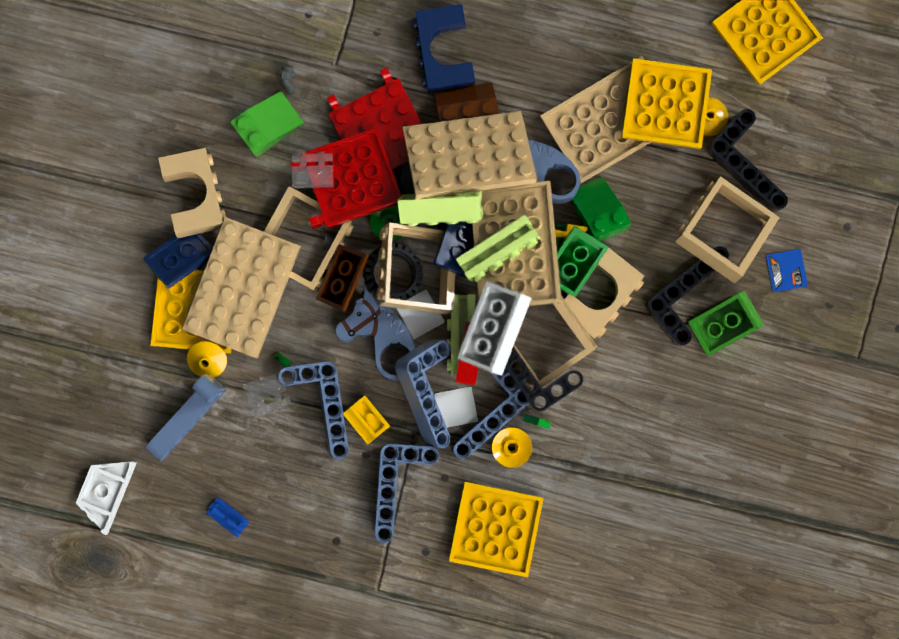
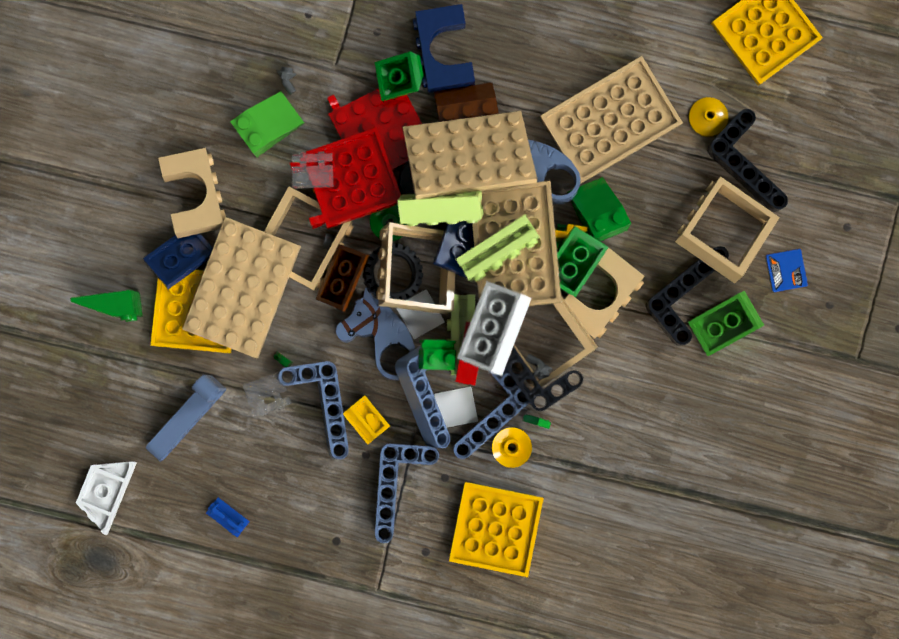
yellow dish [187,341,227,377] -> none
yellow plate [621,58,712,149] -> none
none -> green slope [70,290,143,322]
none -> green slope [374,52,423,101]
none -> green plate [418,339,456,370]
none -> dark grey plate [526,354,553,379]

